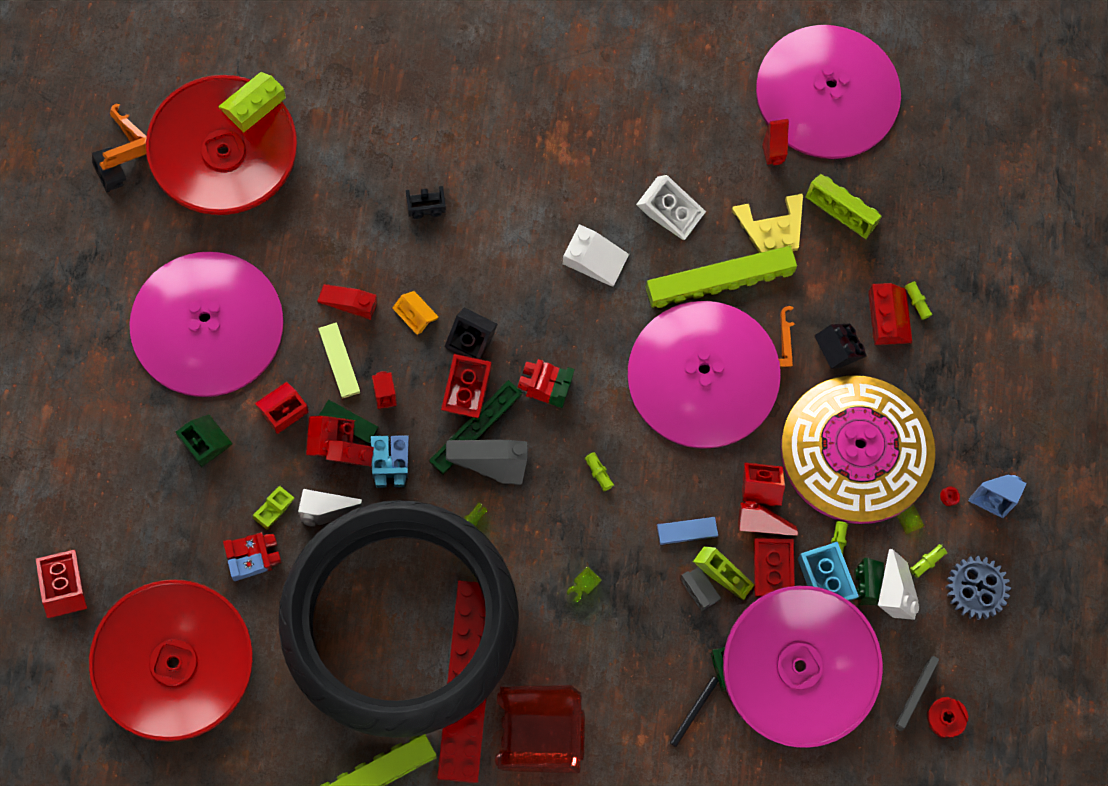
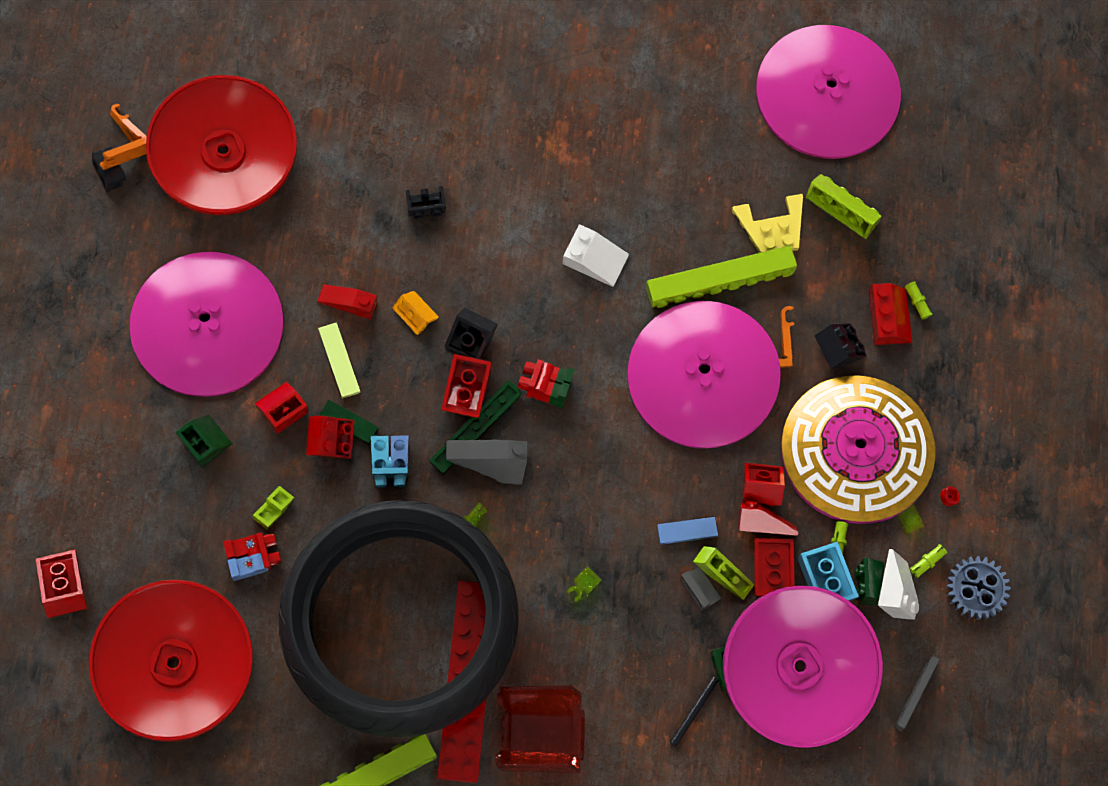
lime slope [219,72,286,133] -> none
white slope [298,489,363,526] -> none
red brick [326,440,374,466] -> none
red brick [372,371,397,409] -> none
lime pin [584,452,614,491] -> none
white slope [636,175,706,240] -> none
red slope [762,119,789,165] -> none
red plate [927,697,968,738] -> none
medium blue slope [968,475,1027,518] -> none

